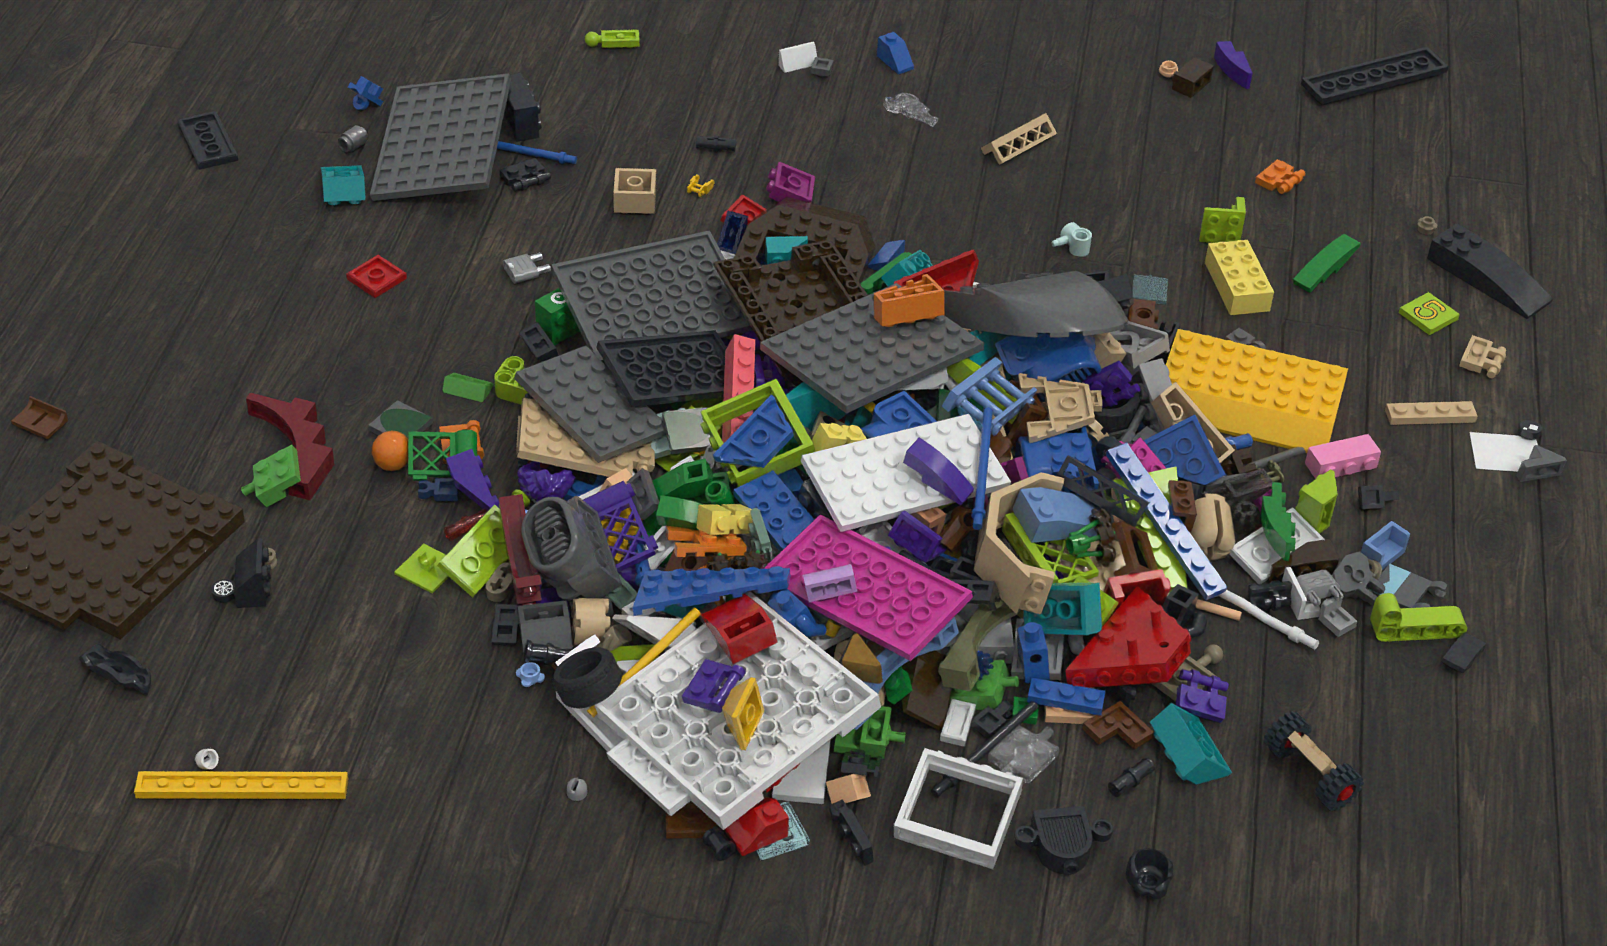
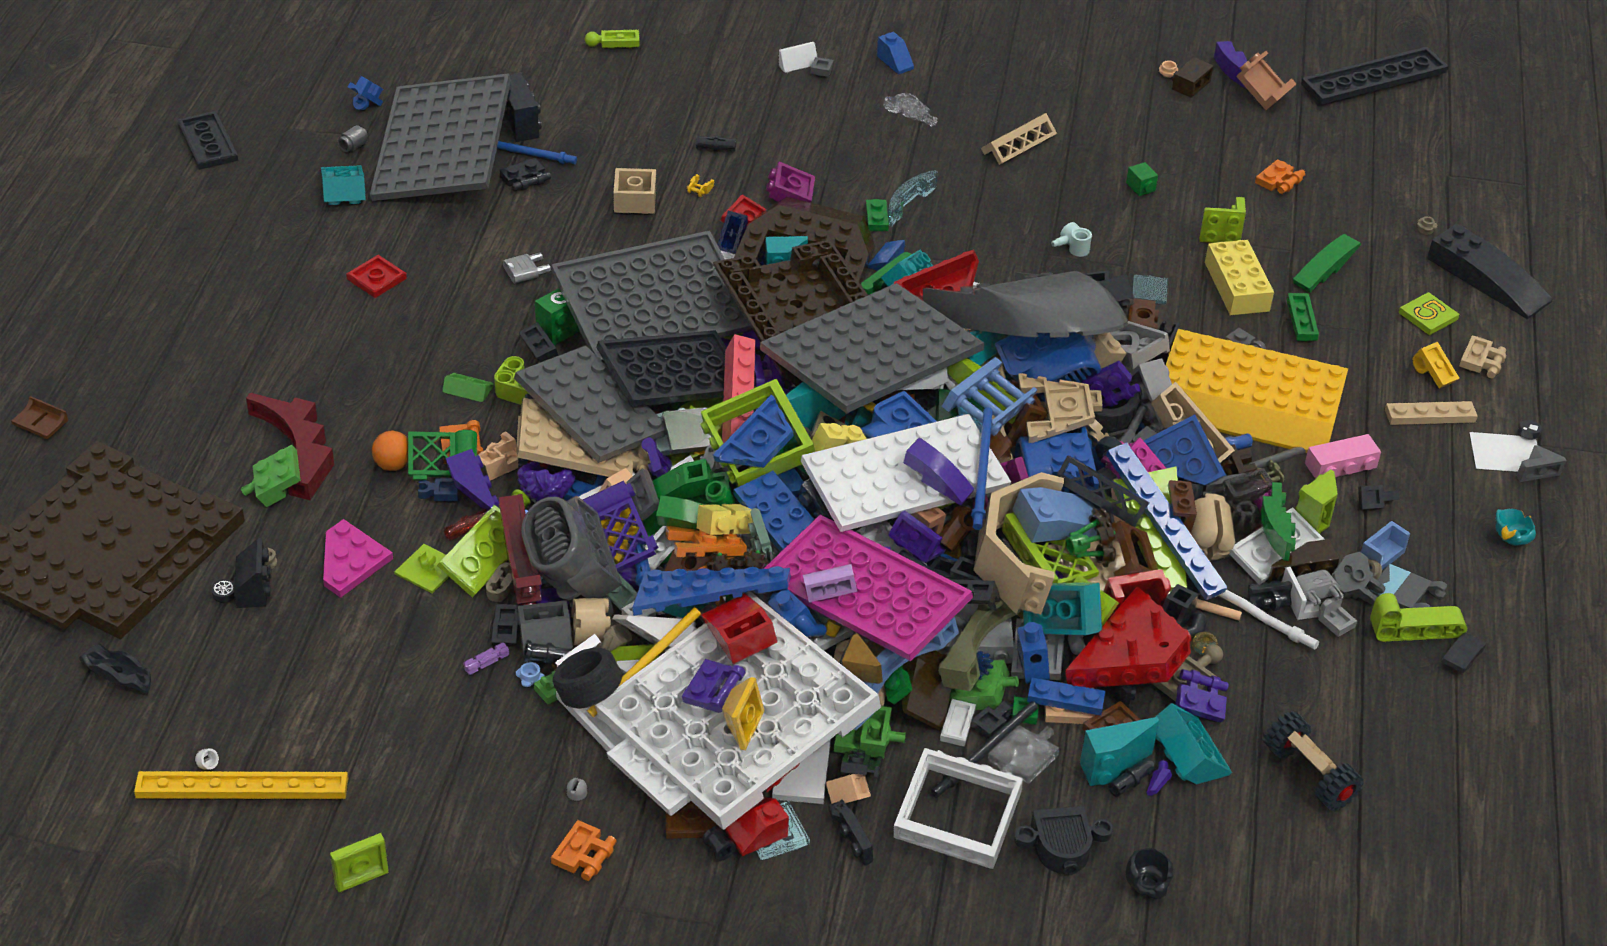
dark green tile [368,400,433,440] -> none
orange wedge [874,274,944,327] -> none
none -> dark pink plate [323,519,393,598]
none -> lime tile [330,833,388,892]
none -> medium lavender axle [463,643,509,675]
none -> light nougat slope [478,432,519,481]
none -> bright green tile [534,670,558,704]
none -> orange plate [551,820,617,881]
none -> dark purple plate [641,437,673,478]
none -> green plate [866,199,889,231]
none -> clear light blue slope [888,170,938,226]
none -> teal slope [1080,717,1159,786]
none -> green brick [1126,162,1158,196]
none -> dark purple bar [1147,761,1172,796]
none -> clear yellow tile [1192,632,1218,655]
none -> nougat panel [1236,51,1296,110]
none -> green plate [1287,293,1319,341]
none -> yellow plate [1413,342,1459,389]
none -> teal hair [1495,509,1536,546]

